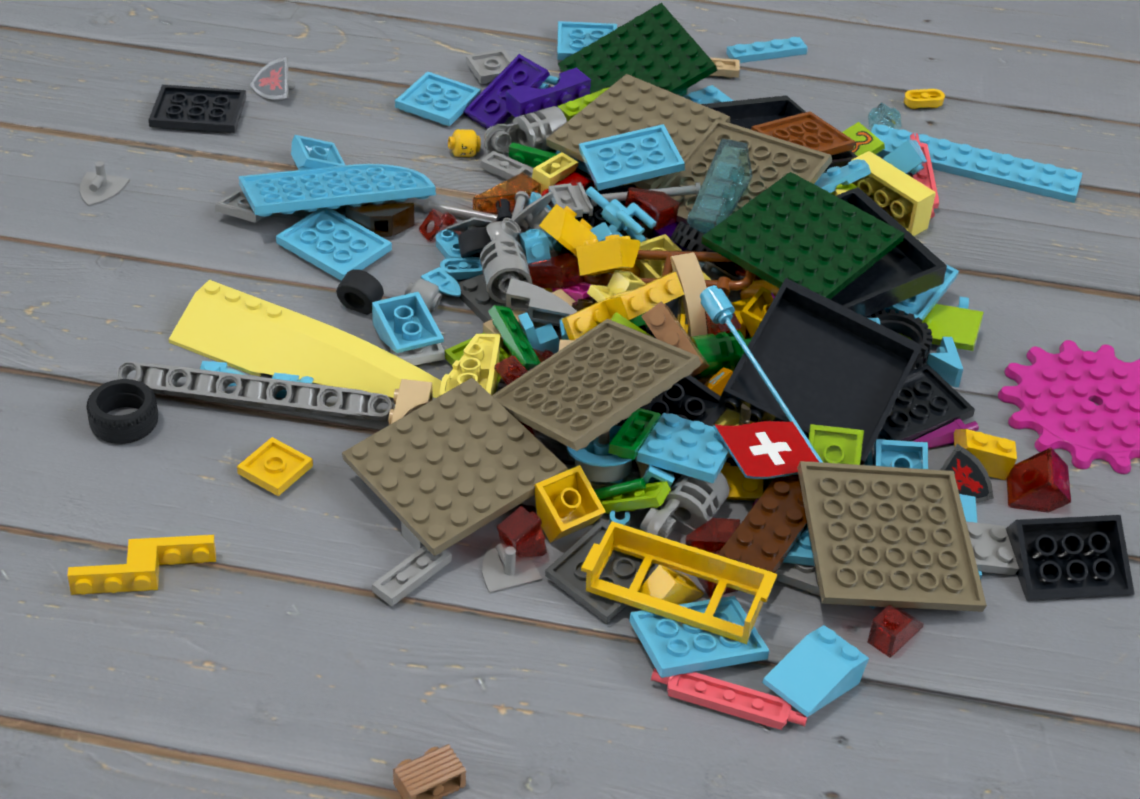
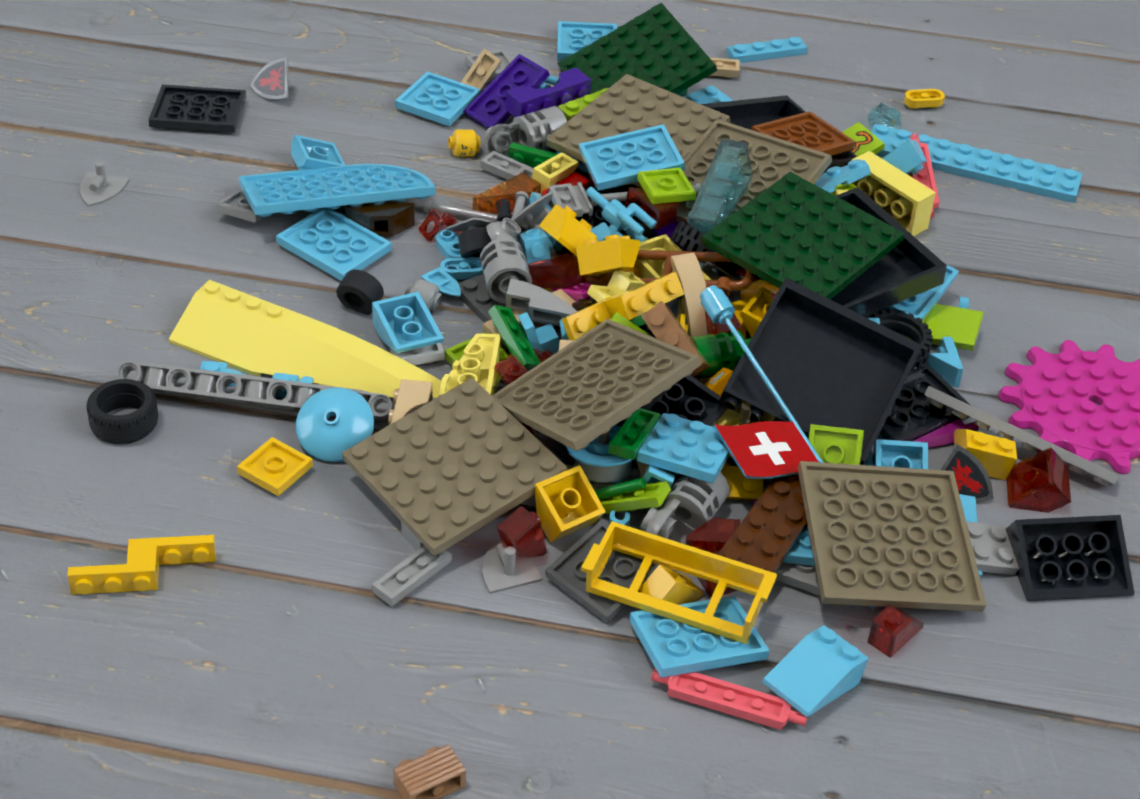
none -> medium azure dish [296,388,374,463]
none -> tan plate [461,48,502,91]
none -> lime tile [637,168,697,204]
none -> light grey plate [924,386,1120,487]

